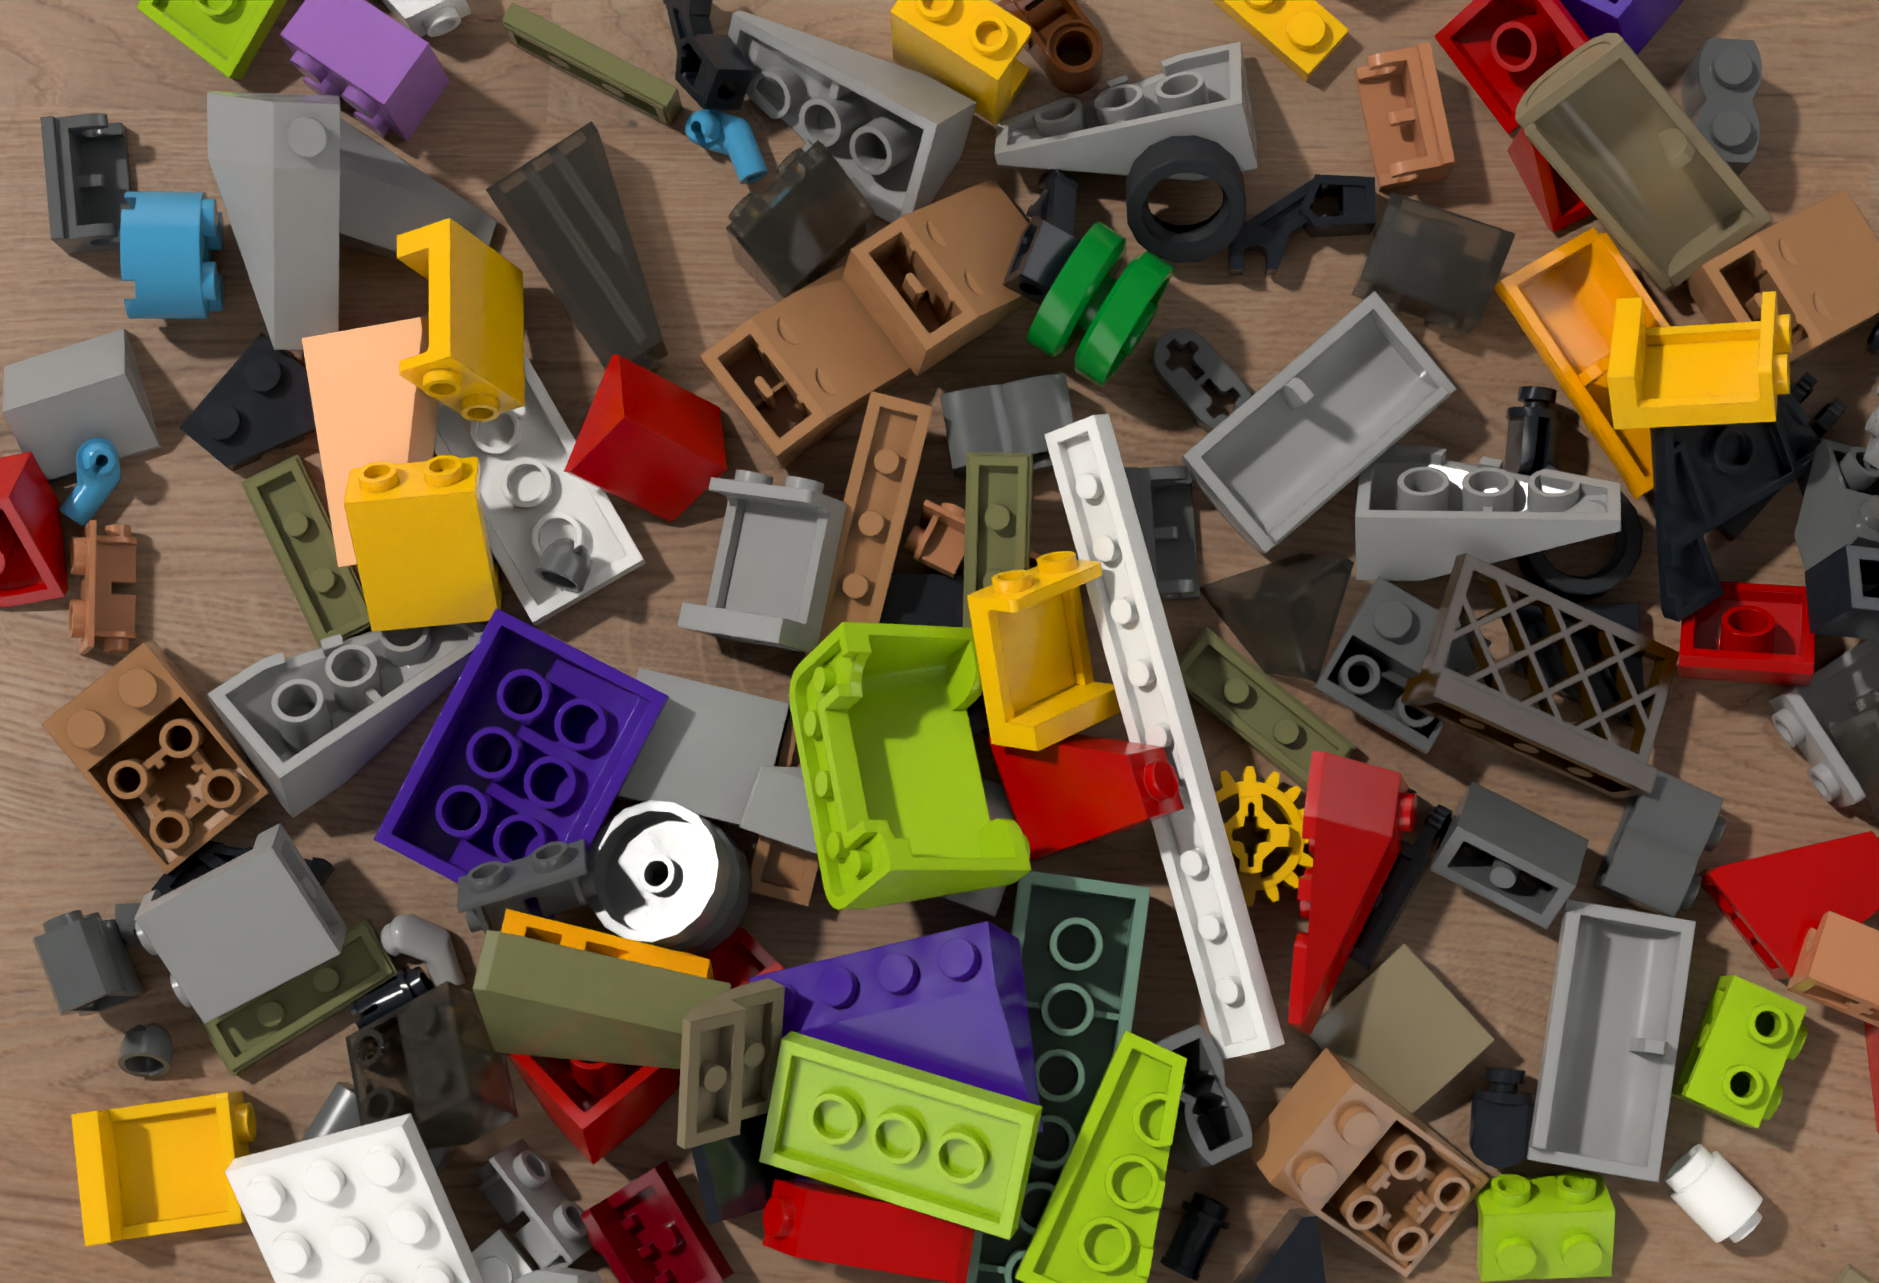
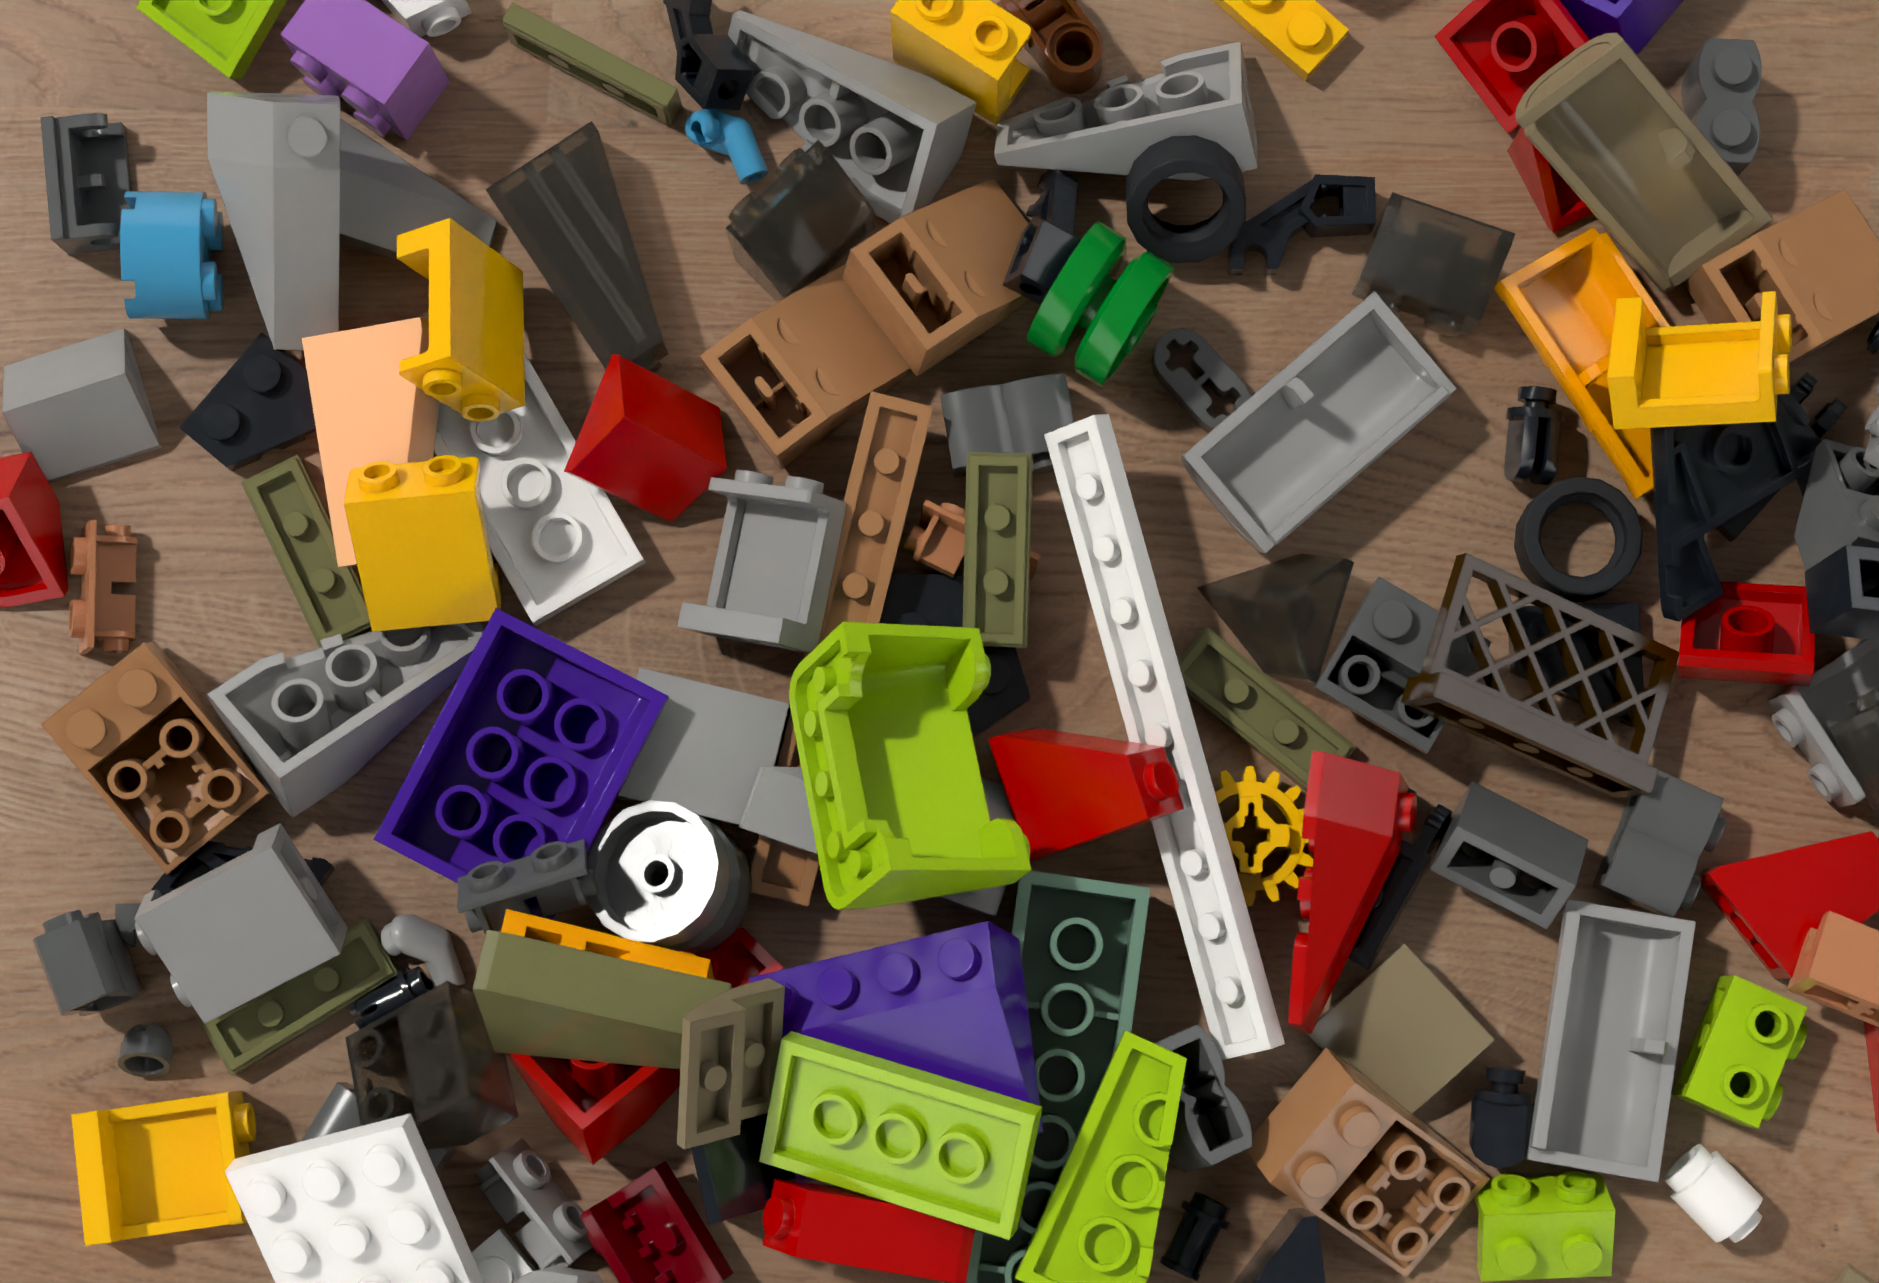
dark azure arm [59,438,121,527] -> none
dark grey hinge [535,538,592,592] -> none
yellow panel [967,551,1121,751] -> none
dark grey hinge [1124,466,1200,601] -> none
nougat hinge [1354,41,1455,191] -> none
light grey wedge [1355,445,1621,583] -> none

